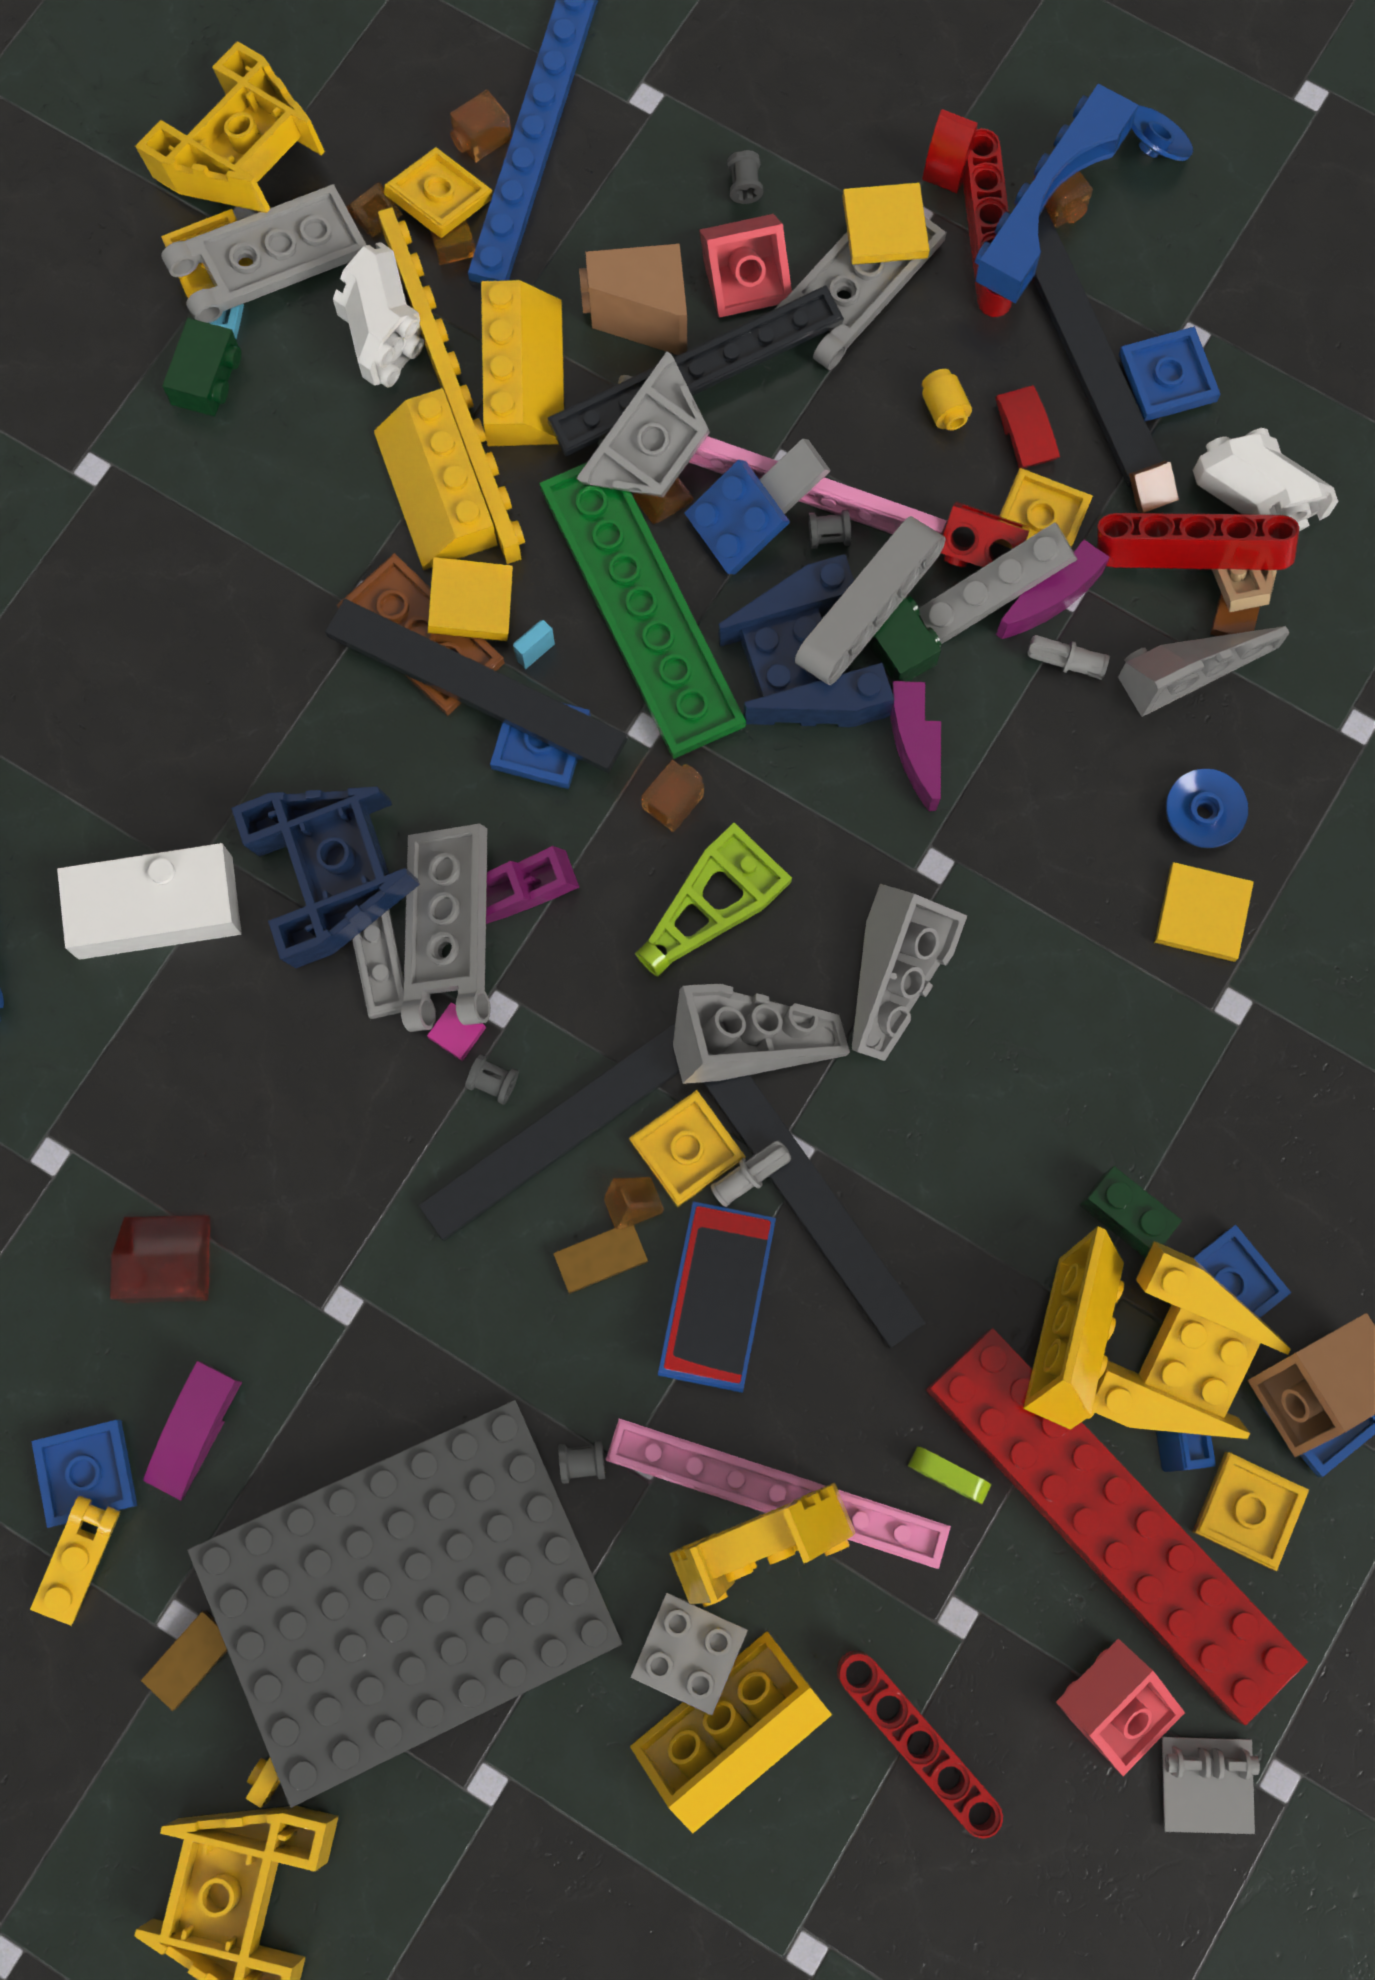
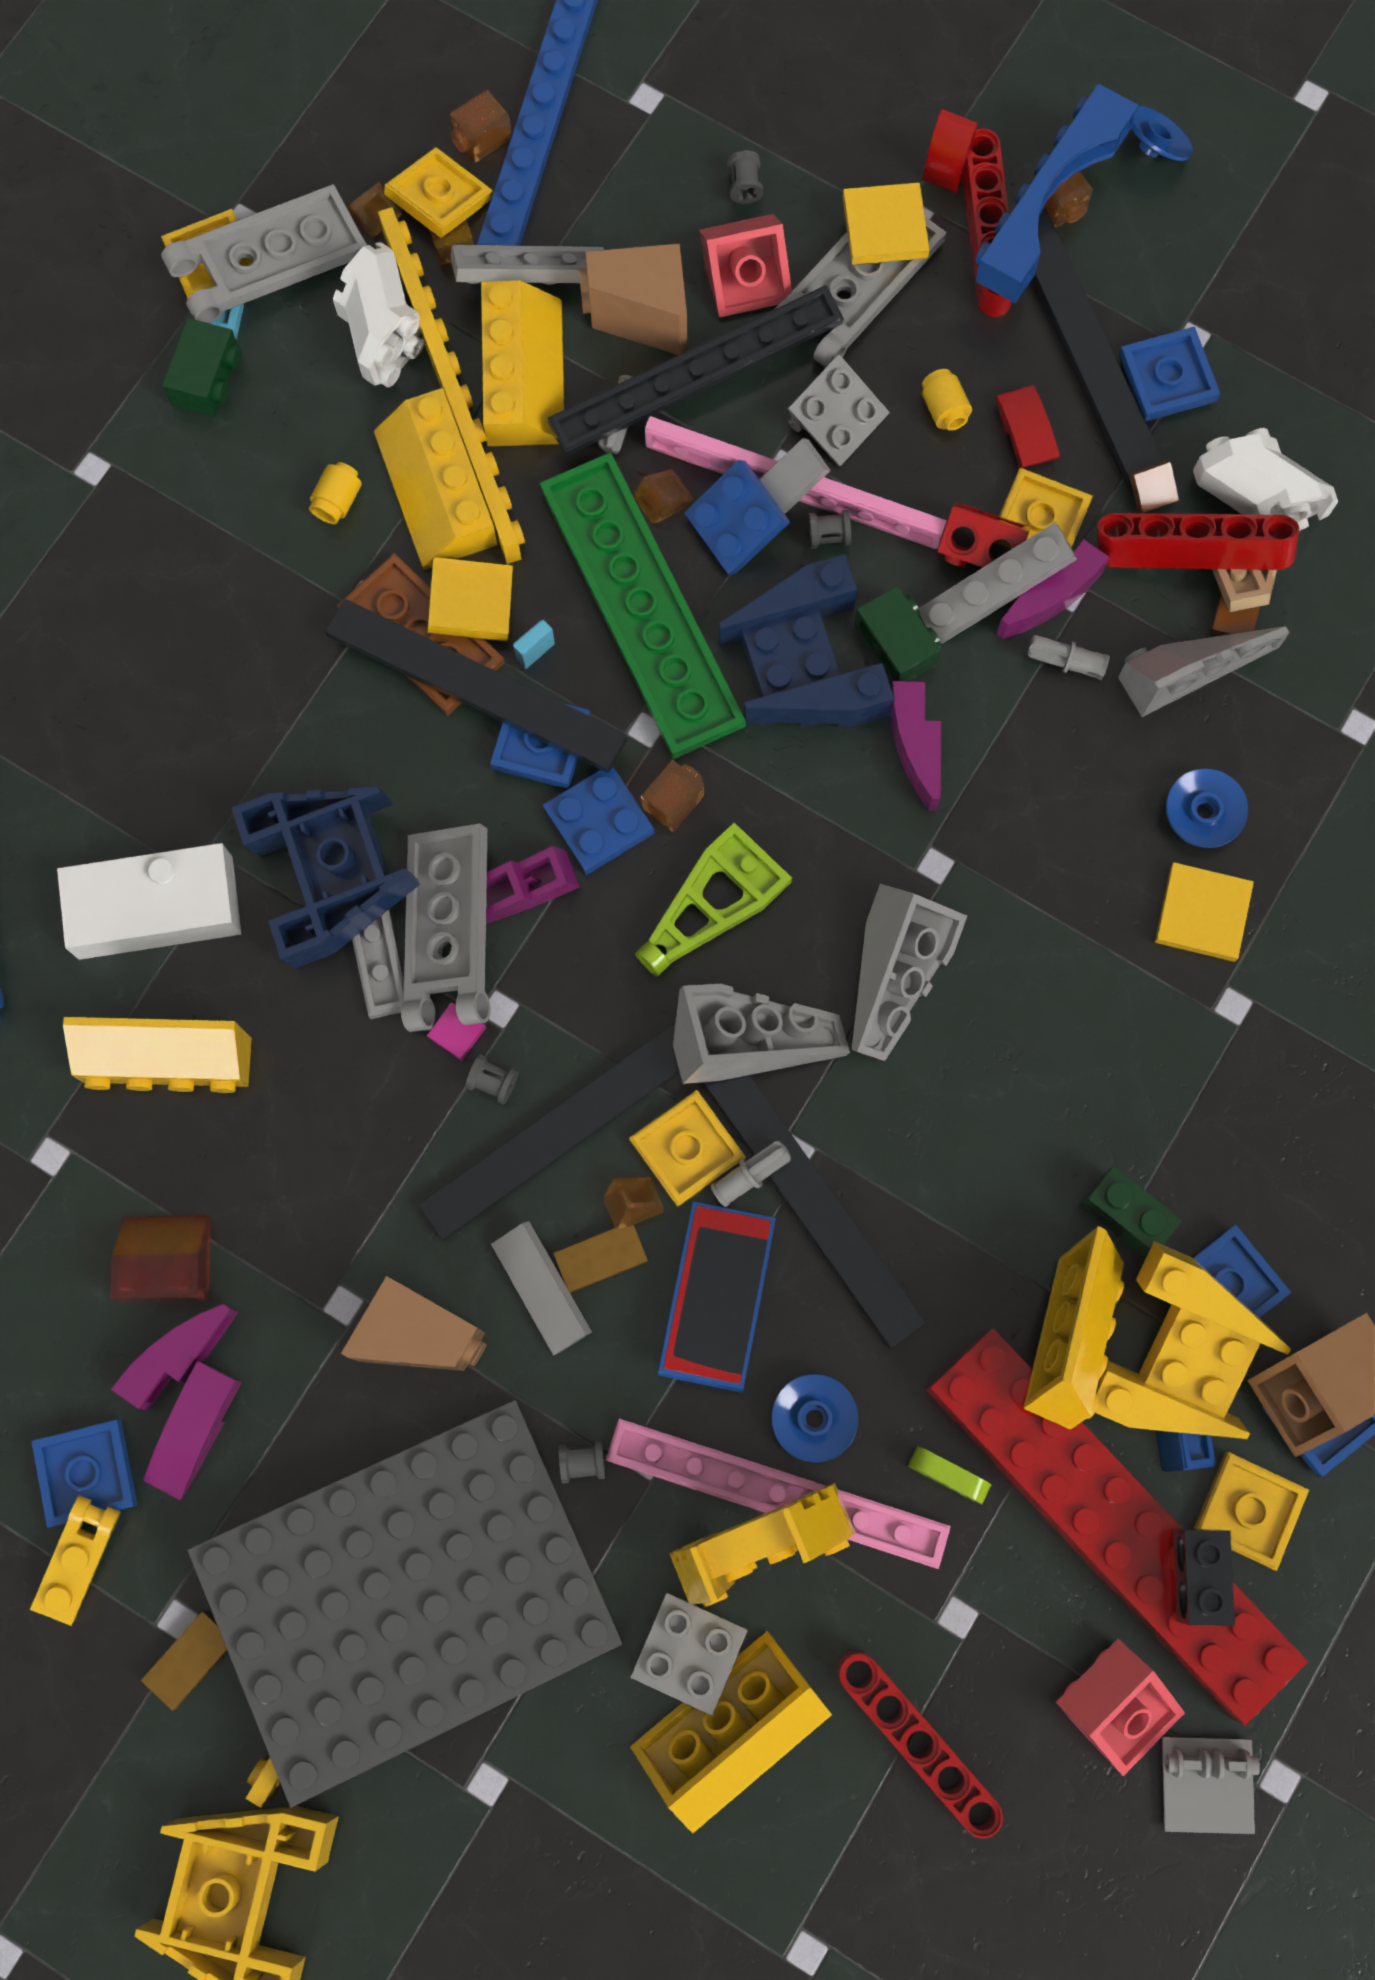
yellow wedge [135,41,325,213] -> none
light grey wing [577,352,710,497] -> none
light grey beam [795,516,946,685] -> none
none -> slope [63,1017,252,1093]
none -> magenta slope [111,1304,239,1410]
none -> yellow brick [309,462,362,525]
none -> medium nougat slope [341,1276,487,1371]
none -> light grey plate [451,245,604,285]
none -> light grey tile [491,1221,592,1355]
none -> blue plate [542,767,655,875]
none -> blue dish [772,1374,858,1463]
none -> light grey hinge [787,354,890,467]
none -> black brick [1173,1529,1235,1626]

